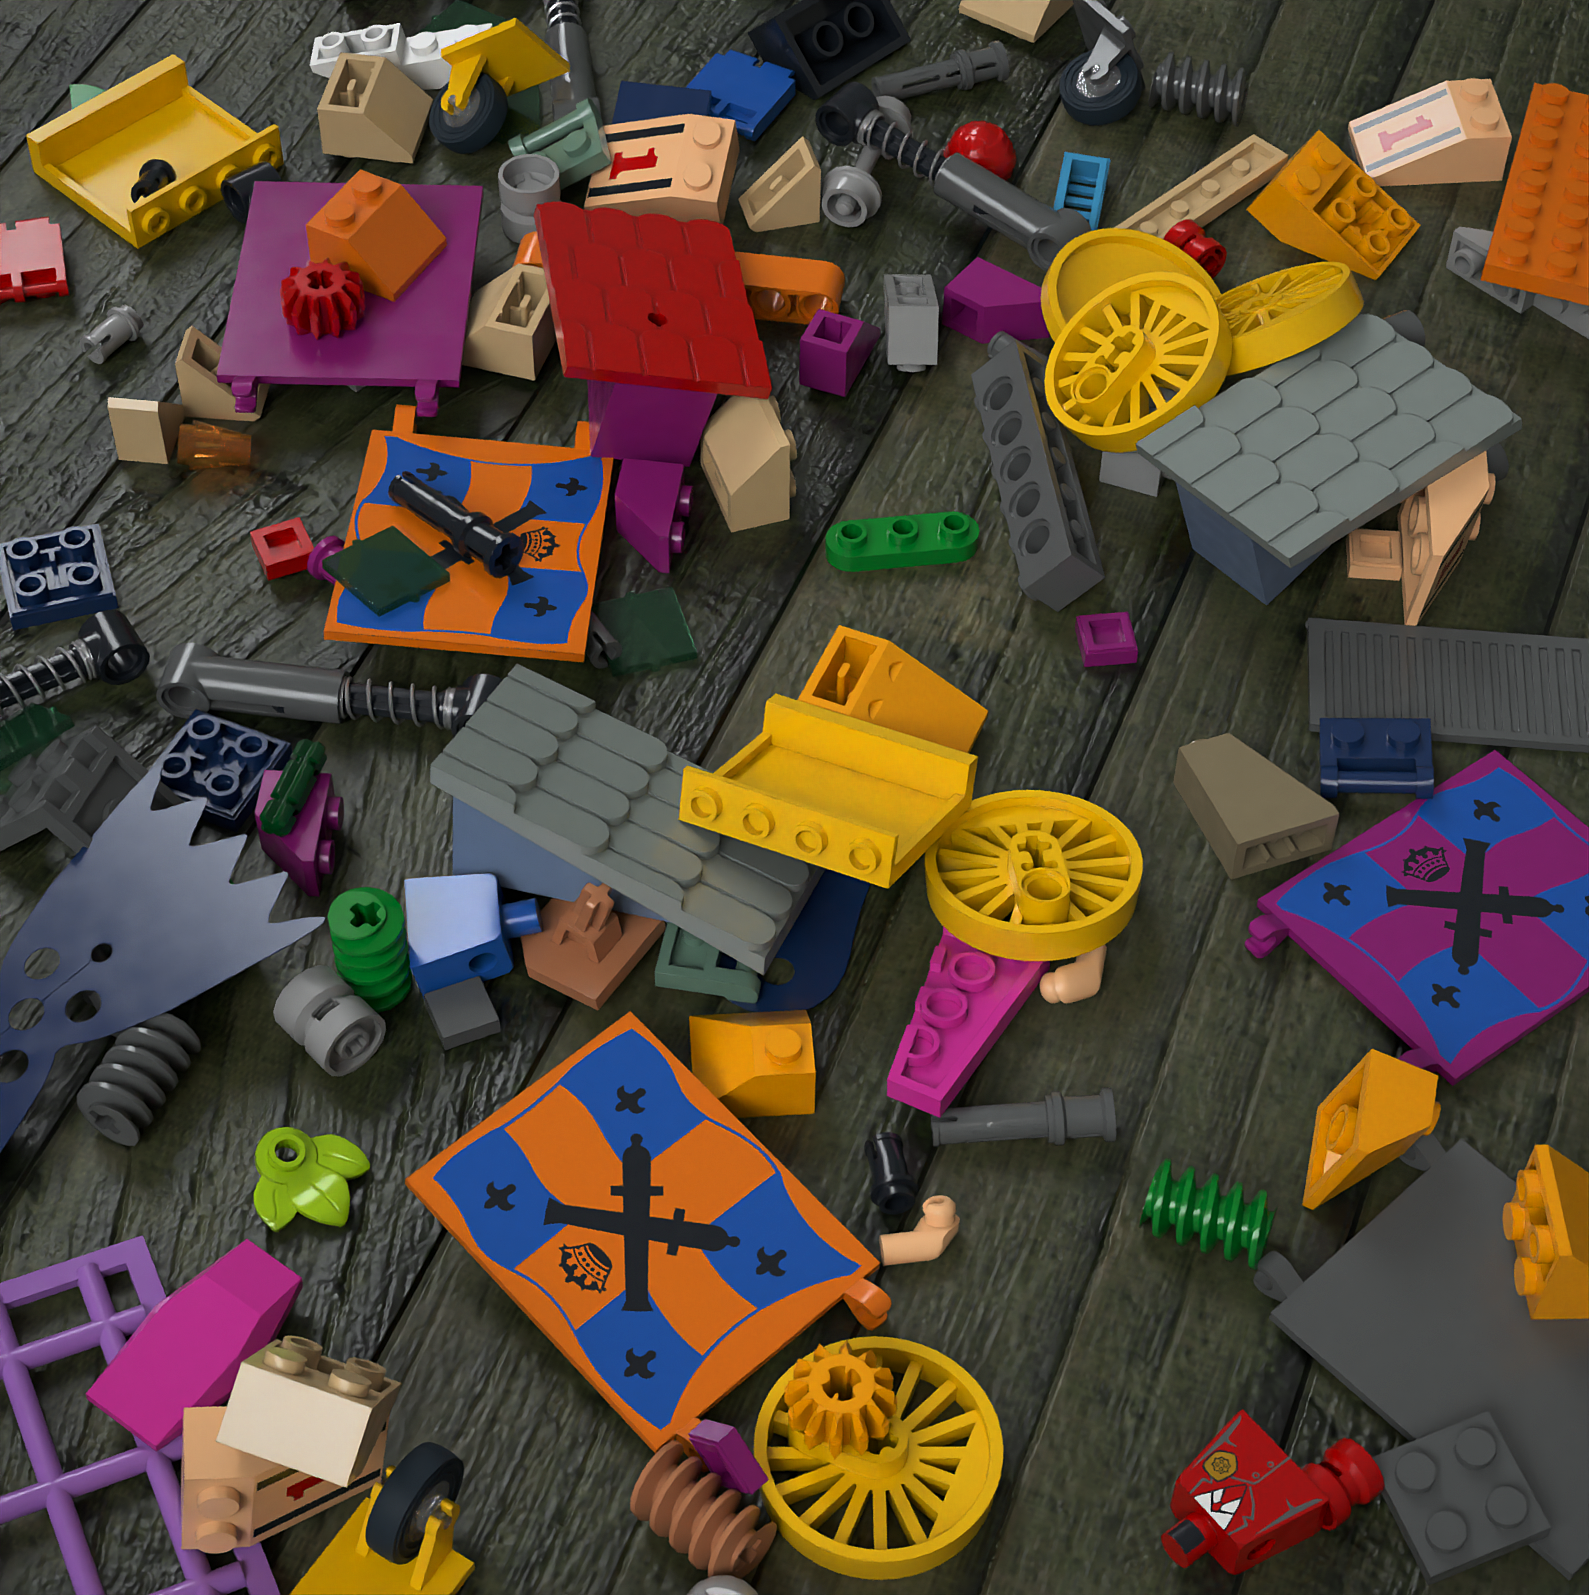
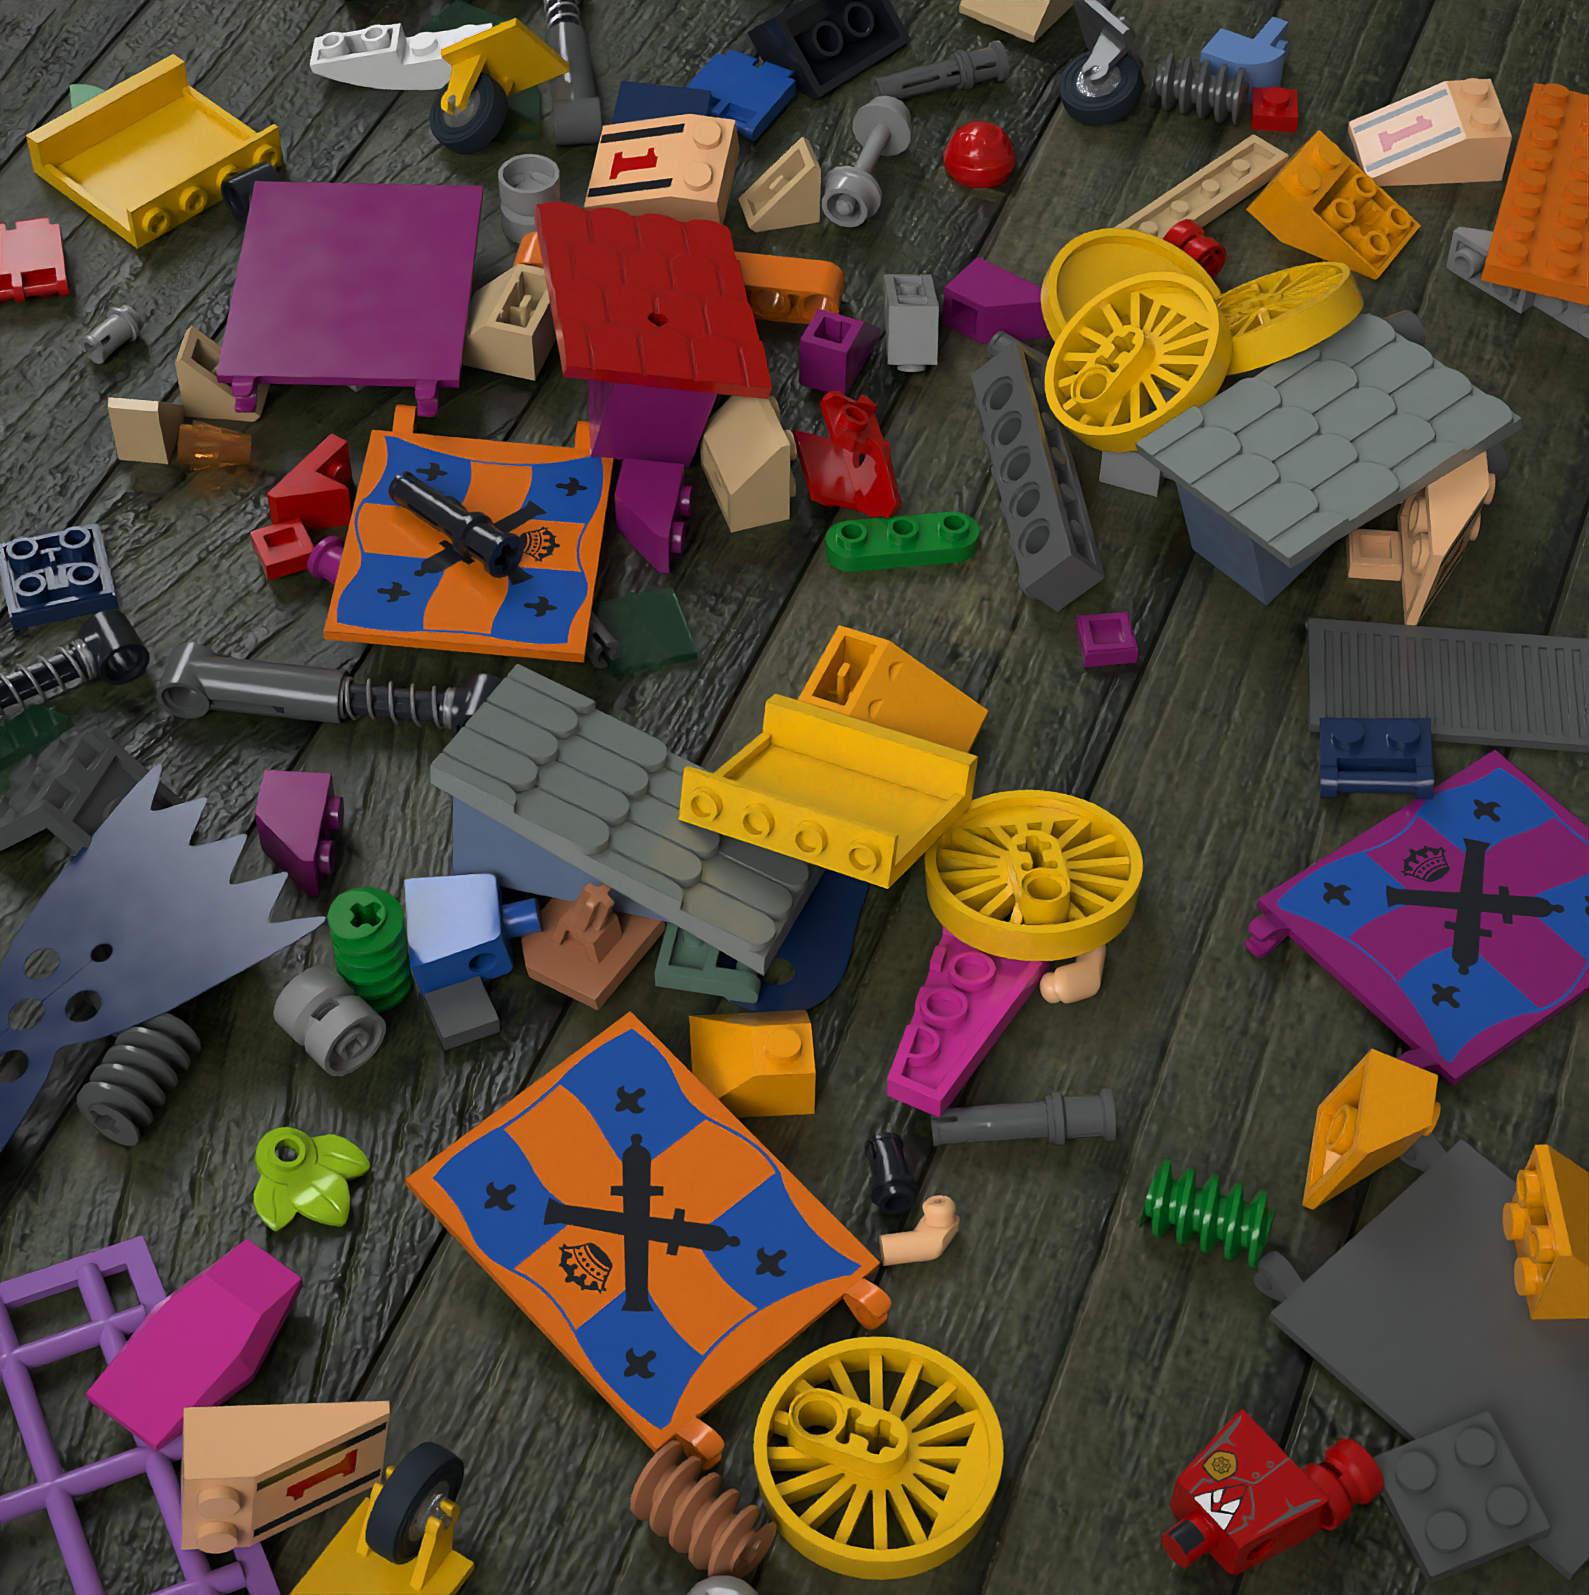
black pin [131,159,177,203] -> none
dark blue tile [149,709,292,833] -> none
tan slope [216,1336,401,1487] -> none
dark green axle [259,739,327,837] -> none
red gear [280,257,366,340] -> none
orange slope [306,169,447,302] -> none
tan slope [317,52,434,164] -> none
clear green piece [322,526,450,617] -> none
sand green plate [508,97,611,190] -> none
magenta tile [688,1419,769,1494] -> none
light orange gear [784,1340,897,1459] -> none
piece [815,82,1092,272] -> none
dark azure slope [1053,152,1111,231] -> none
dark tan slope [1173,733,1339,880] -> none
none -> red slope [267,434,352,531]
none -> red piece [793,390,903,518]
none -> medium blue brick [1199,16,1290,101]
none -> red plate [1250,86,1298,132]

